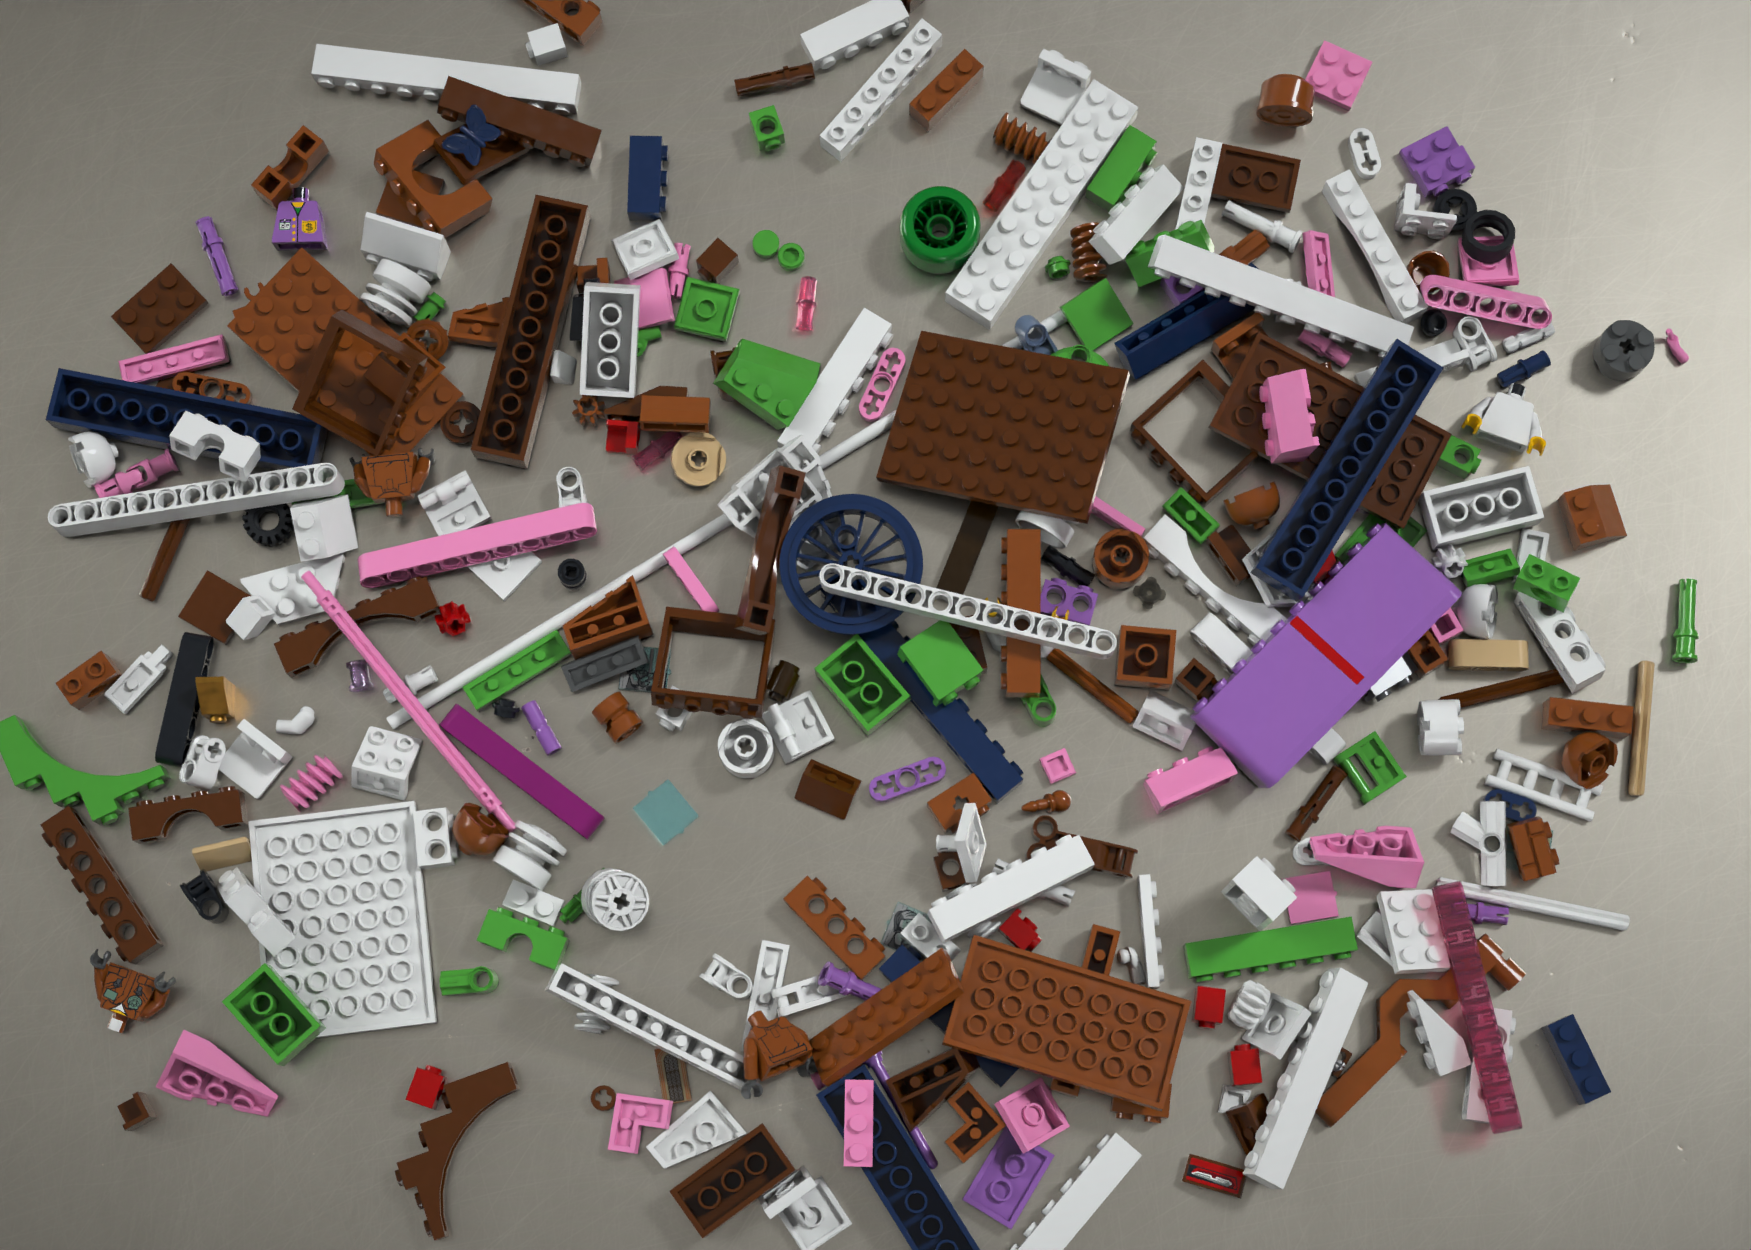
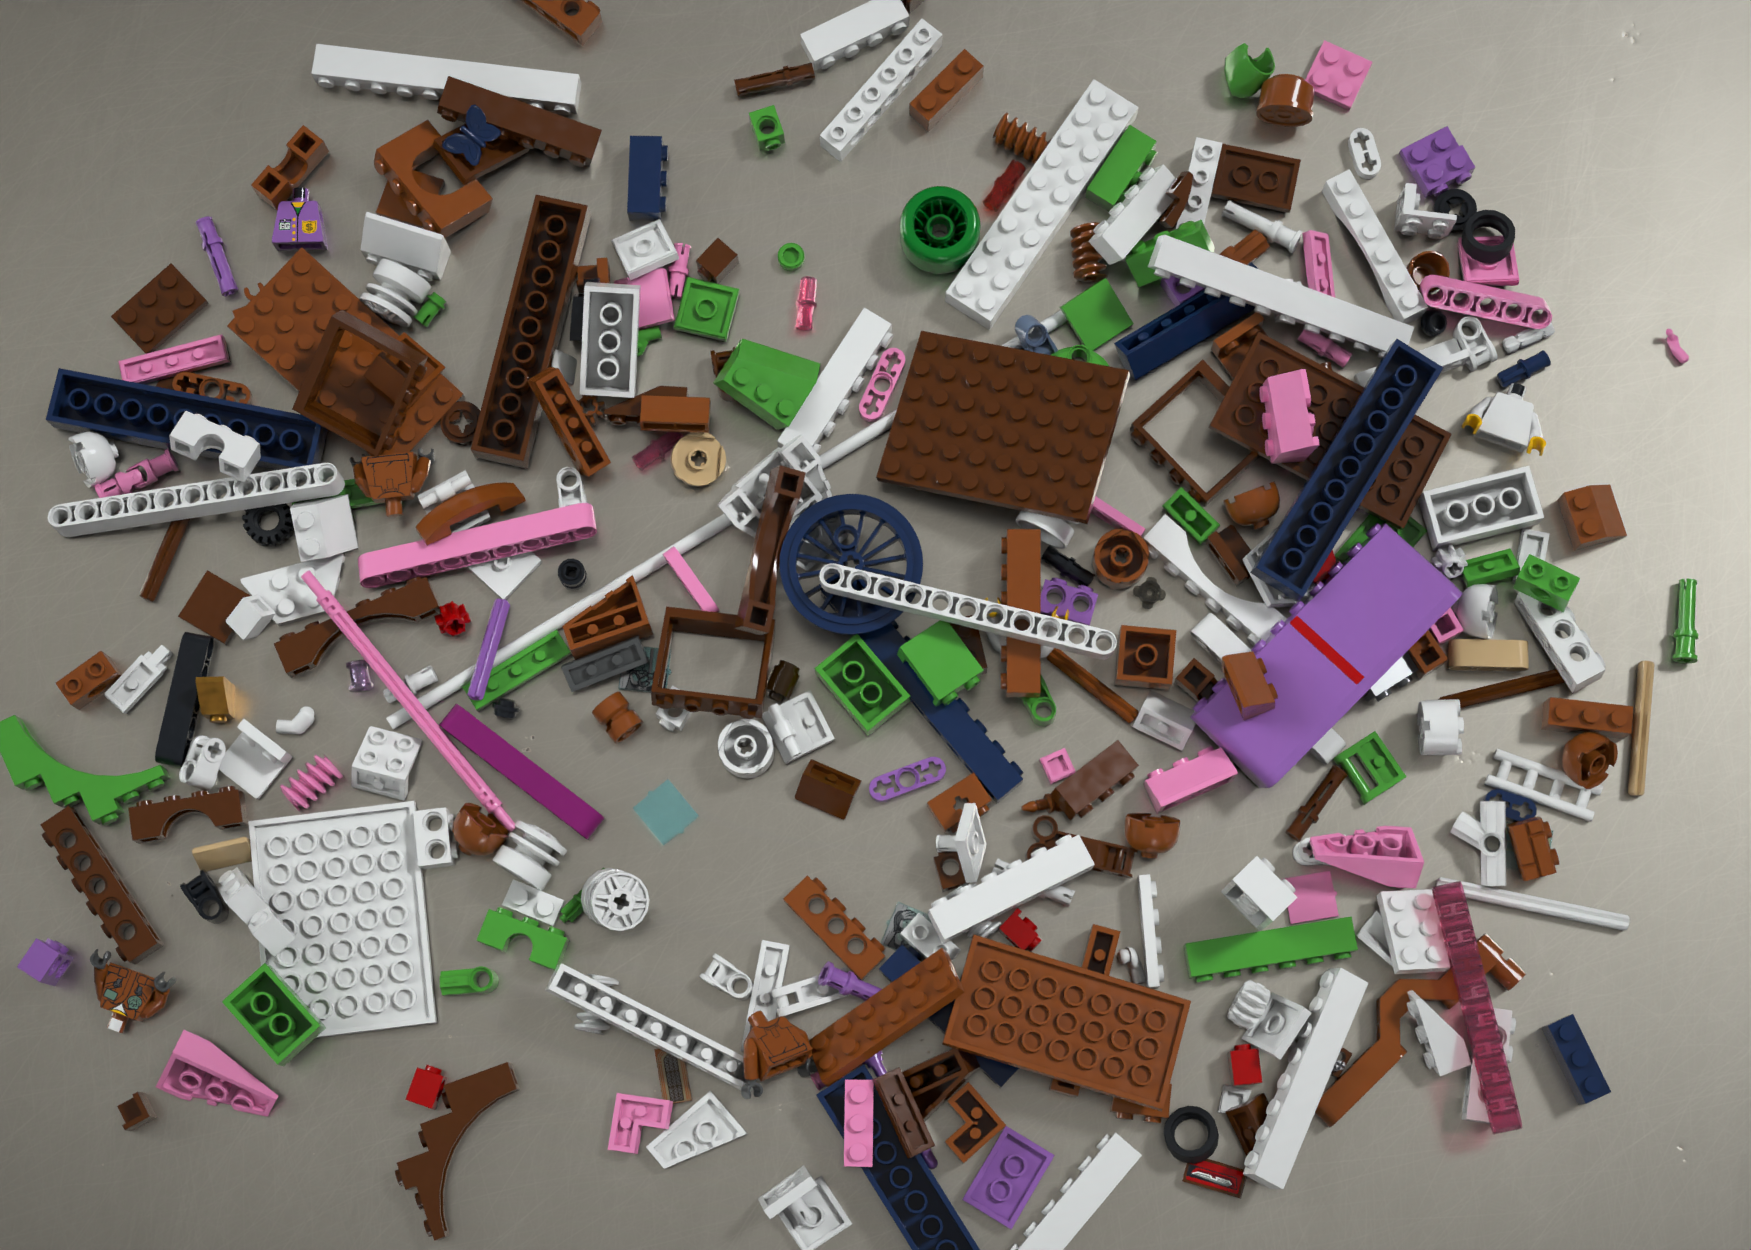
dark orange gear [406,318,449,359] -> none
dark orange wing [448,297,509,347] -> none
medium lavender piece [521,700,562,756] -> none
white brick [525,23,568,66] -> none
reddish brown bush [591,1085,617,1111] -> none
red panel [606,419,641,455] -> none
reddish brown brick [670,1123,797,1238] -> none
bright green tile [753,230,780,258] -> none
dark brown tile [936,500,999,600] -> none
bright pink plate [994,1077,1070,1154] -> none
white bracket [1020,48,1091,125] -> none
bright green plate [1045,256,1071,279] -> none
red brick [1192,986,1226,1029] -> none
bright green brick [1436,435,1481,480] -> none
medium lavender pin [1450,901,1509,925] -> none
dark grey brick [1593,320,1655,381] -> none
none -> medium lavender brick [17,938,74,986]
none -> dark orange slope [416,482,526,545]
none -> medium lavender axle [467,598,510,701]
none -> dark orange brick [527,367,611,477]
none -> reddish brown tile [872,1067,935,1158]
none -> reddish brown brick [1050,740,1139,821]
none -> dark orange cylinder [1124,813,1180,858]
none -> reddish brown slope [1158,171,1193,228]
none -> black tyre [1164,1106,1219,1164]
none -> dark orange slope [1222,651,1278,721]
none -> bright green piece [1224,43,1275,98]

